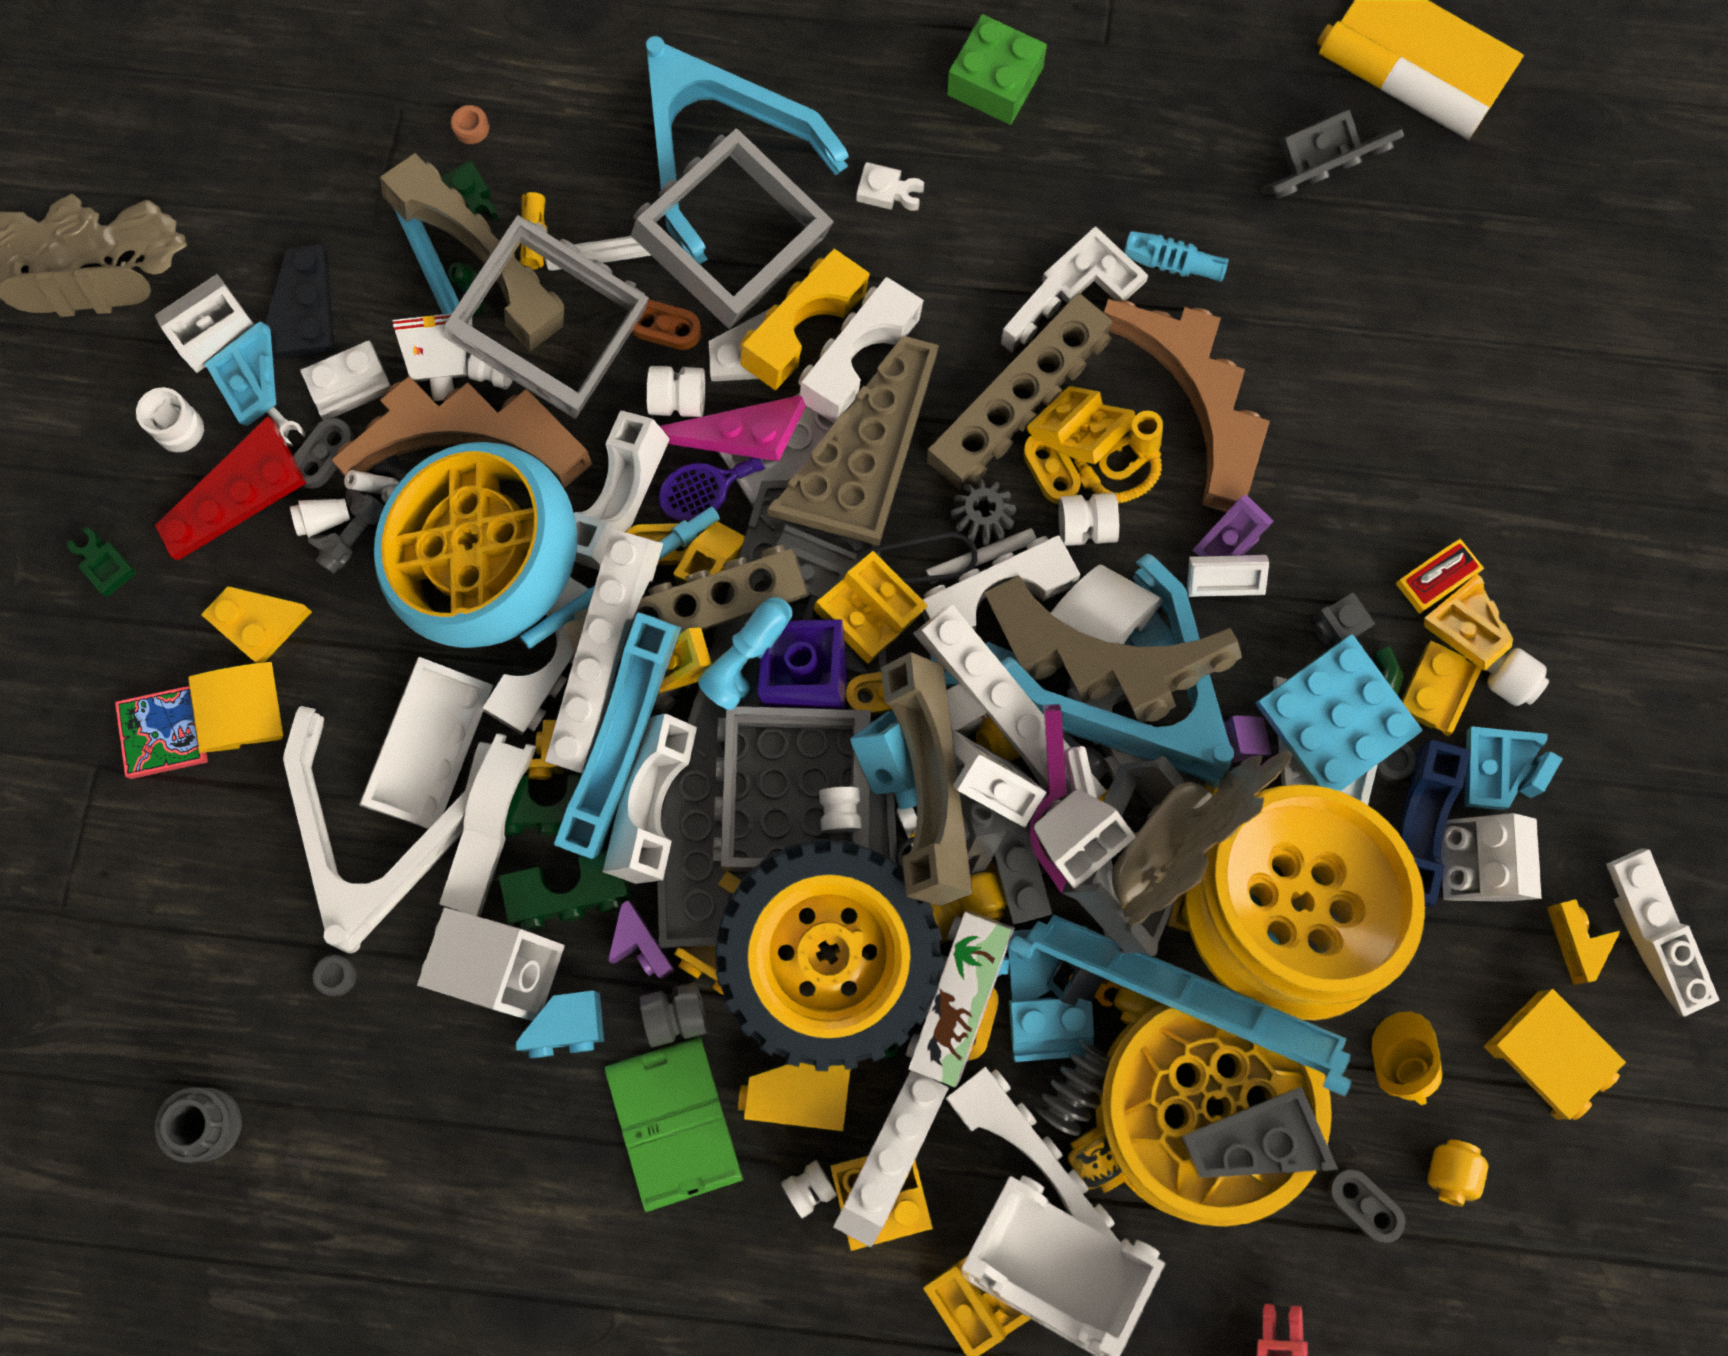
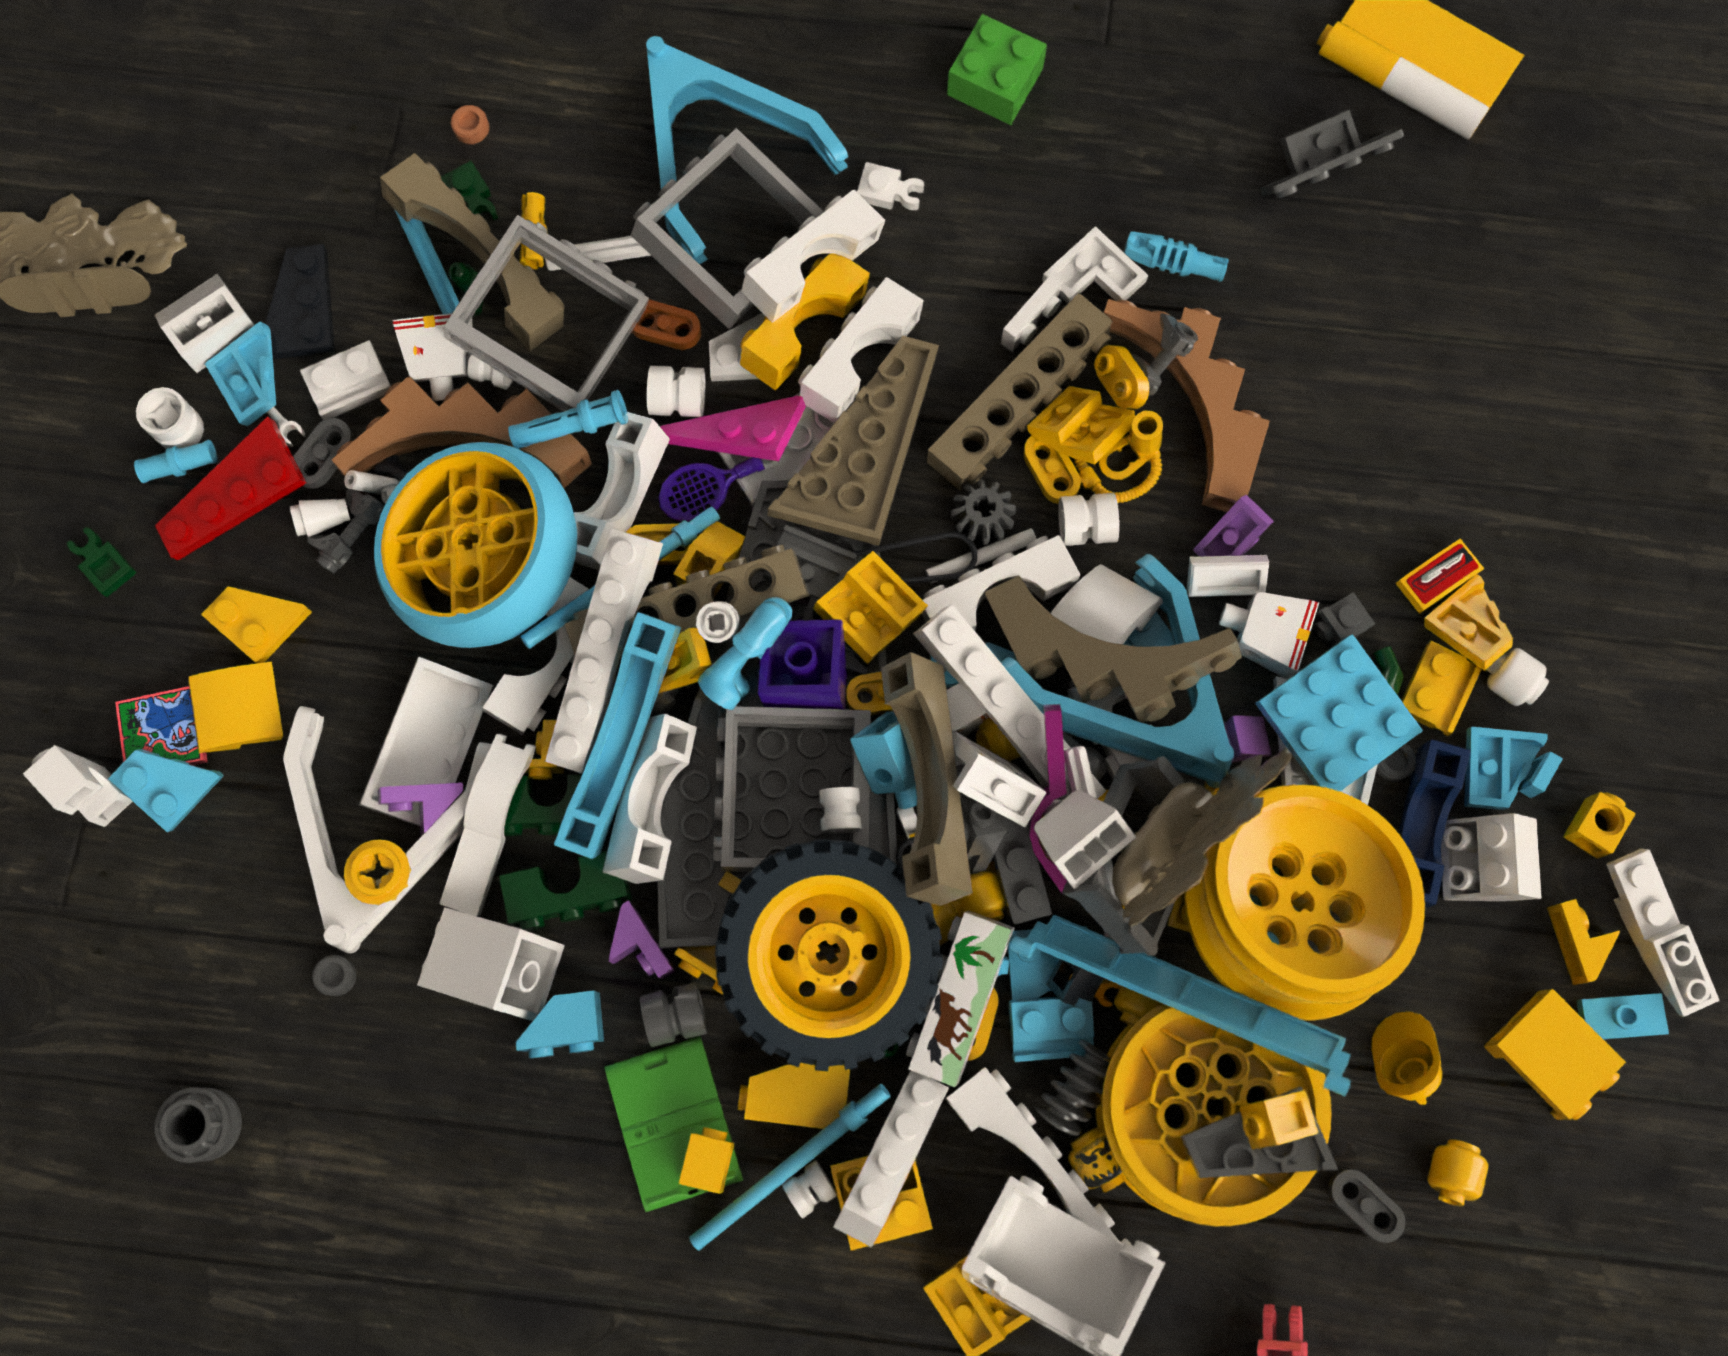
none -> white arch [23,745,133,827]
none -> medium azure wing [108,749,224,832]
none -> medium azure pin [134,440,218,483]
none -> yellow gear [344,840,412,906]
none -> medium lavender slope [378,783,463,834]
none -> medium azure pin [508,390,628,449]
none -> yellow brick [679,1127,735,1194]
none -> medium azure bar [689,1083,891,1250]
none -> white wheel [696,601,740,643]
none -> white arch [741,189,885,323]
none -> yellow plate [1094,345,1149,409]
none -> dark grey piece [1131,313,1198,396]
none -> white torso [1219,592,1319,679]
none -> yellow bracket [1240,1090,1318,1149]
none -> yellow brick [1563,792,1636,859]
none -> medium azure plate [1576,993,1669,1039]

